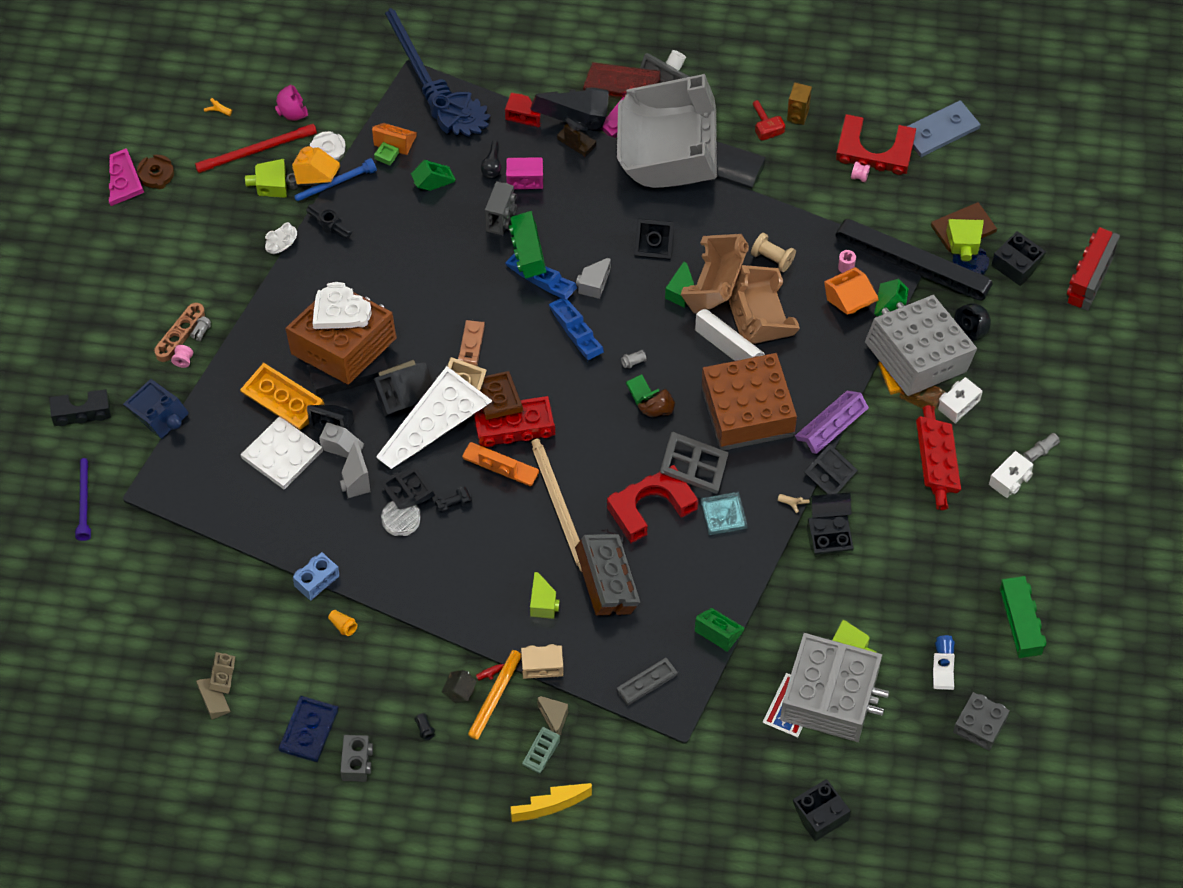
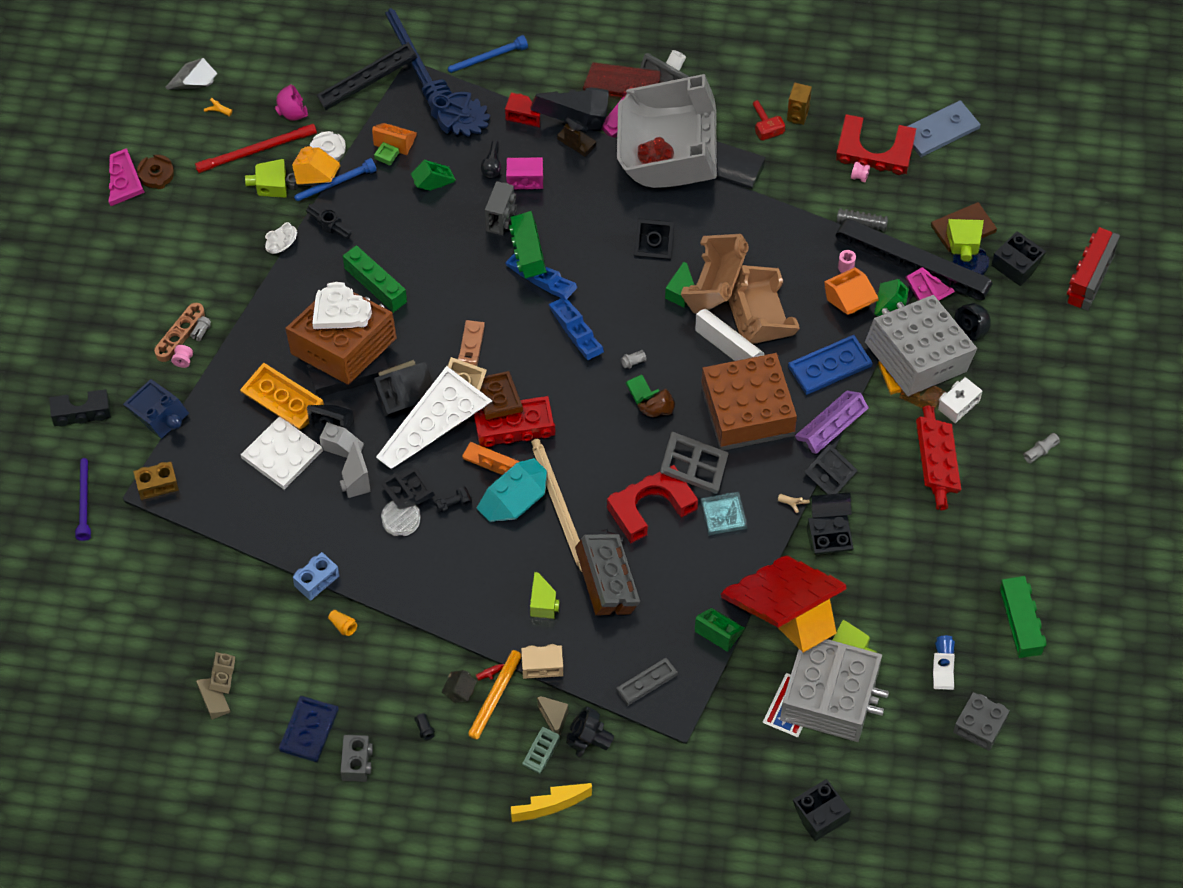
light grey slope [576,258,611,299] -> none
tan piece [751,232,796,272] -> none
white brick [989,451,1034,498] -> none
none -> pearl gold brick [133,462,179,500]
none -> slope [166,58,217,90]
none -> black tile [317,42,418,110]
none -> green brick [343,245,407,313]
none -> blue piece [448,35,528,73]
none -> teal wedge [477,458,547,522]
none -> black piece [566,706,614,758]
none -> clear red dish [638,137,674,164]
none -> red piece [721,556,847,652]
none -> blue tile [788,335,873,395]
none -> dark grey piece [836,208,888,232]
none -> dark pink wing [905,267,955,301]

